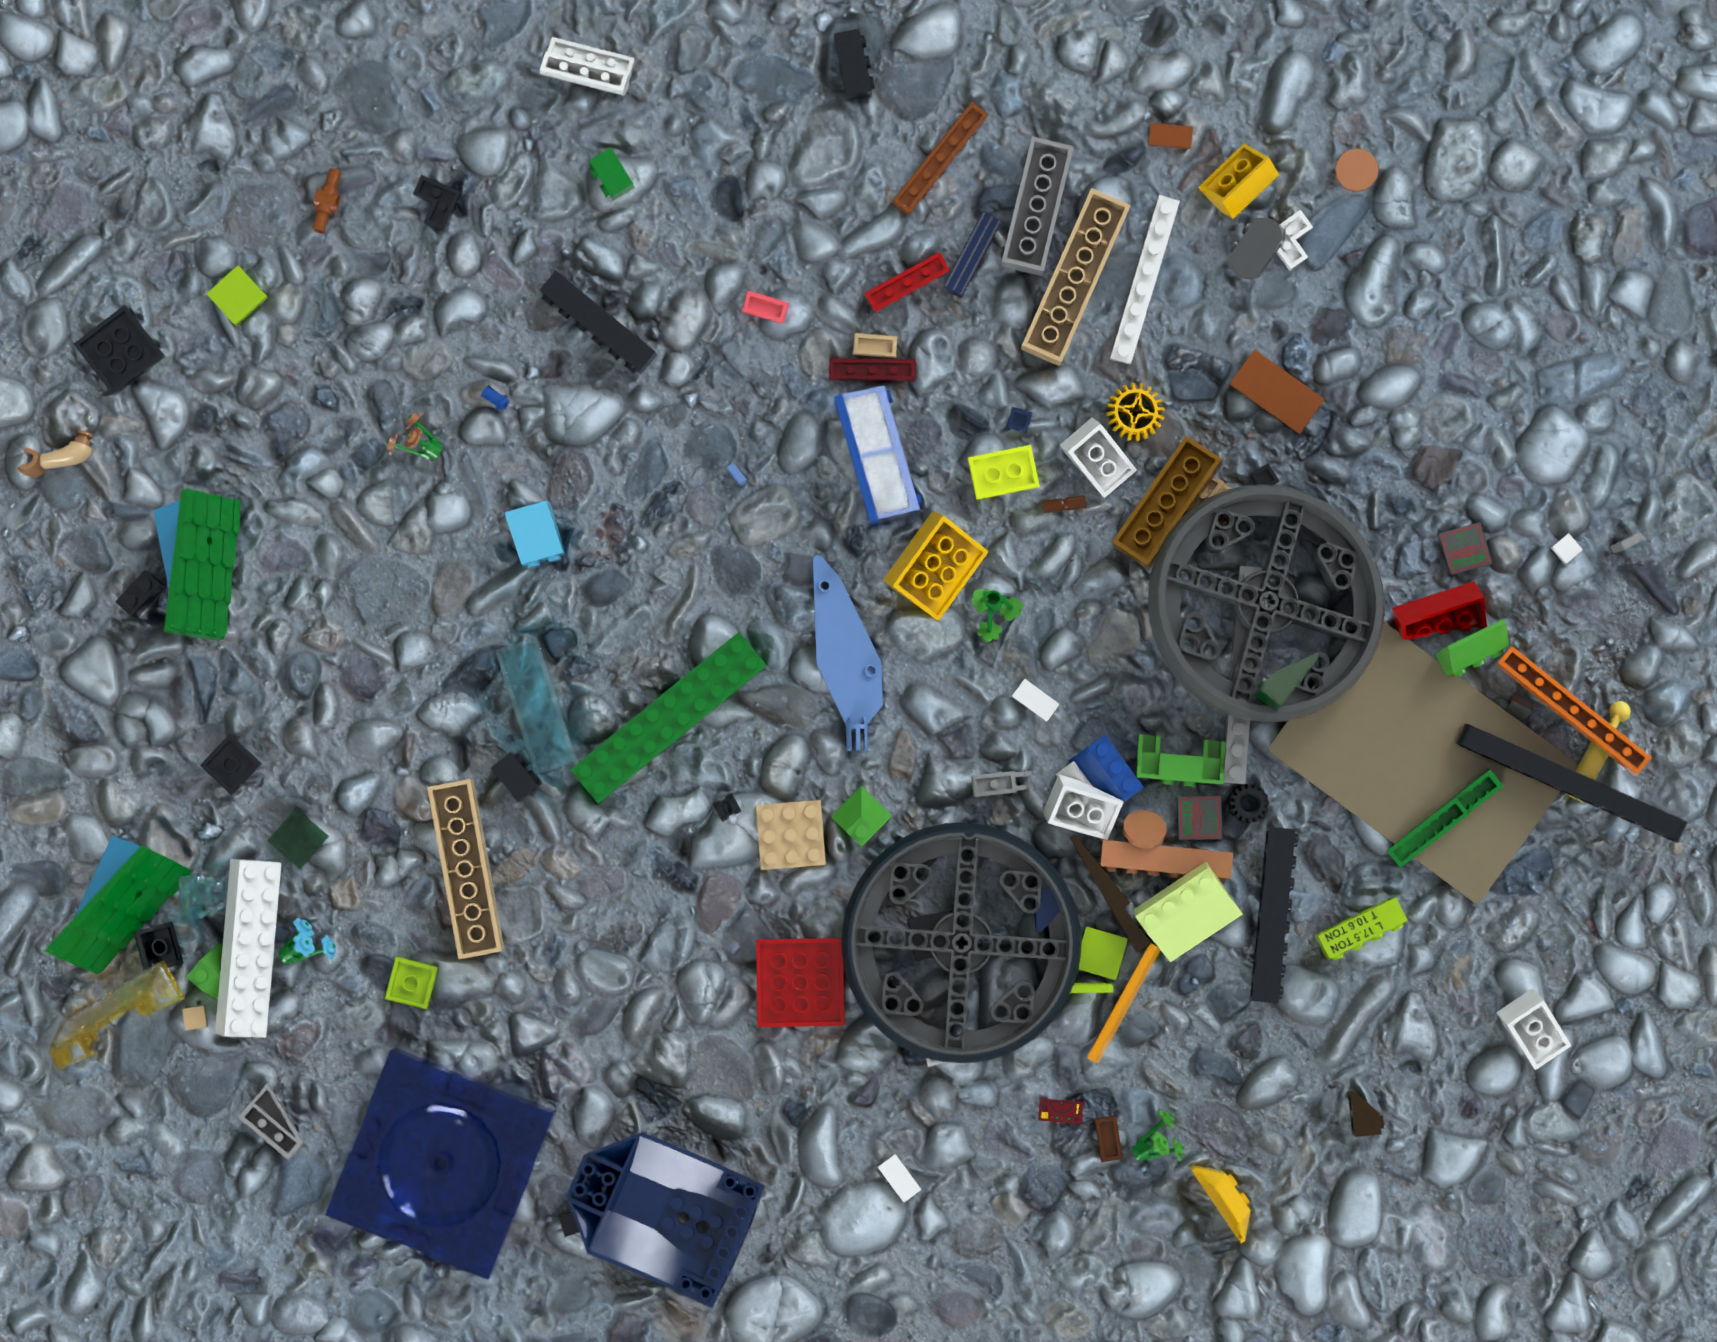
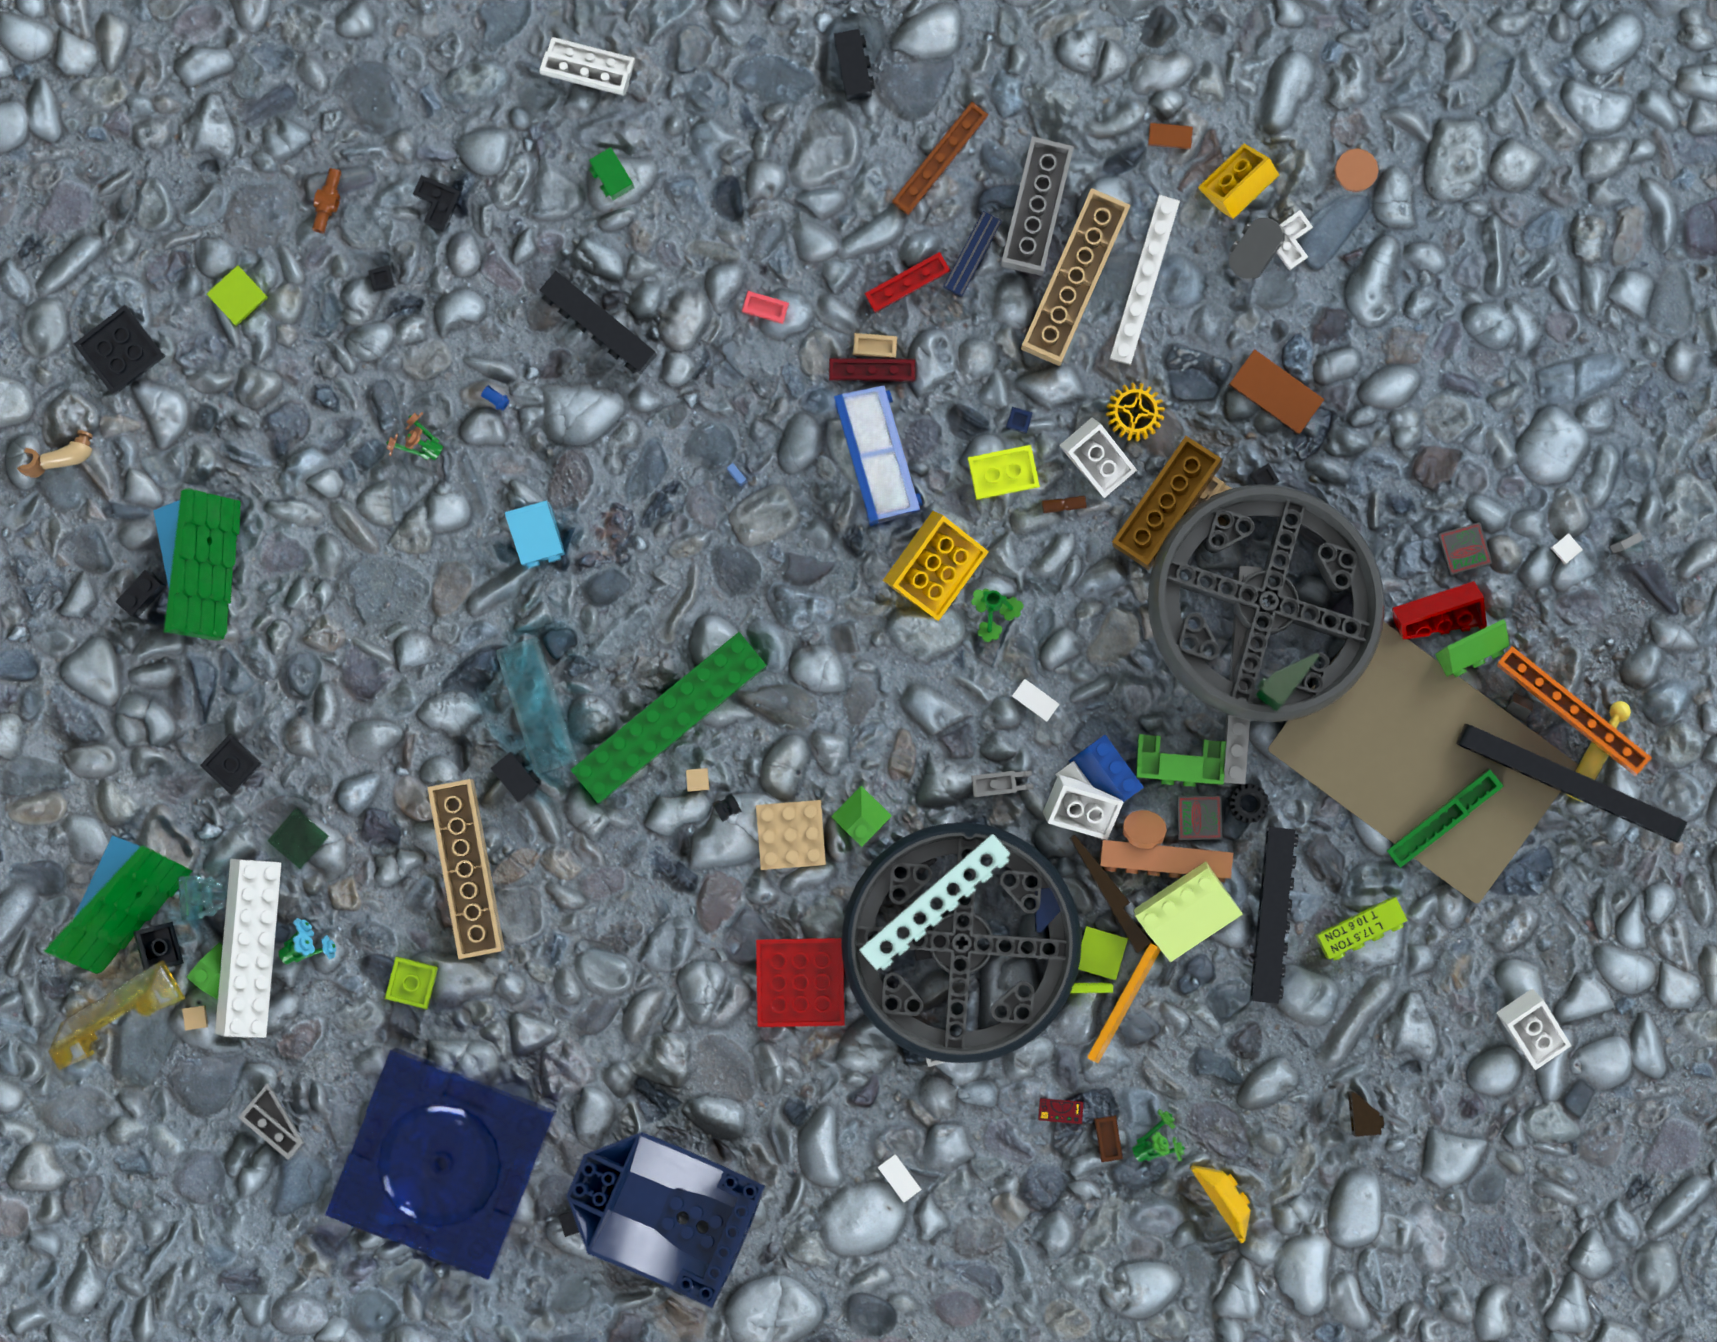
medium blue wing [813,555,883,751] -> none
none -> black tile [368,265,395,292]
none -> tan tile [686,768,710,792]
none -> light aqua brick [859,834,1010,970]

